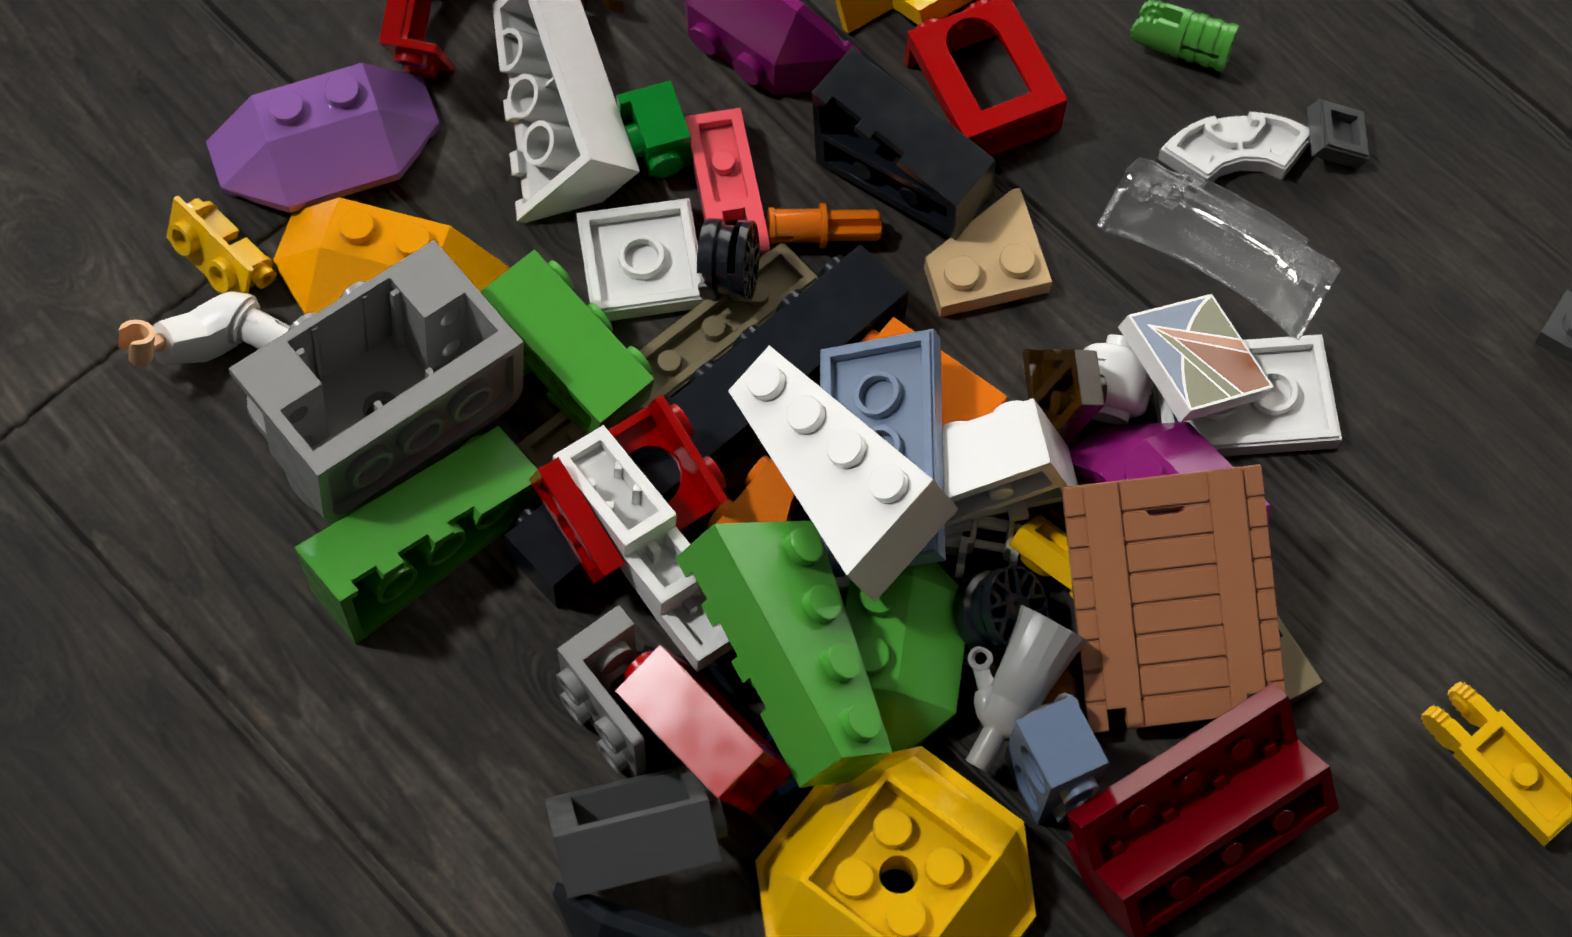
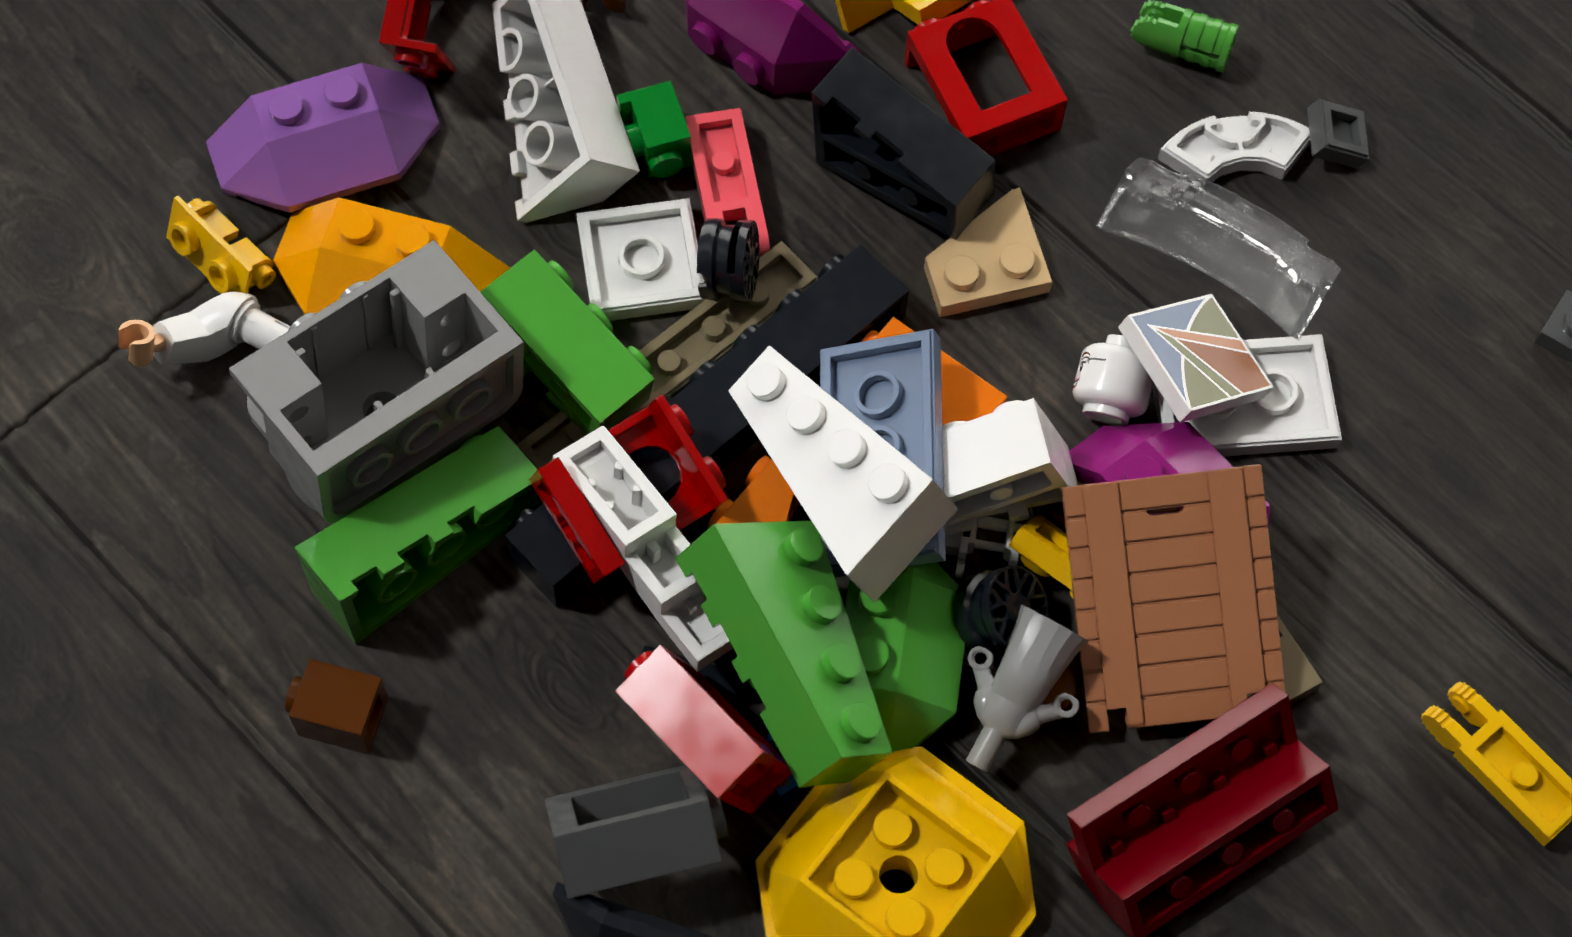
light grey bracket [556,605,647,777] -> none
orange axle [767,203,882,249] -> none
sand blue brick [1003,695,1109,825] -> none
dark brown wing [1023,349,1107,445] -> none
none -> reddish brown brick [285,659,389,755]

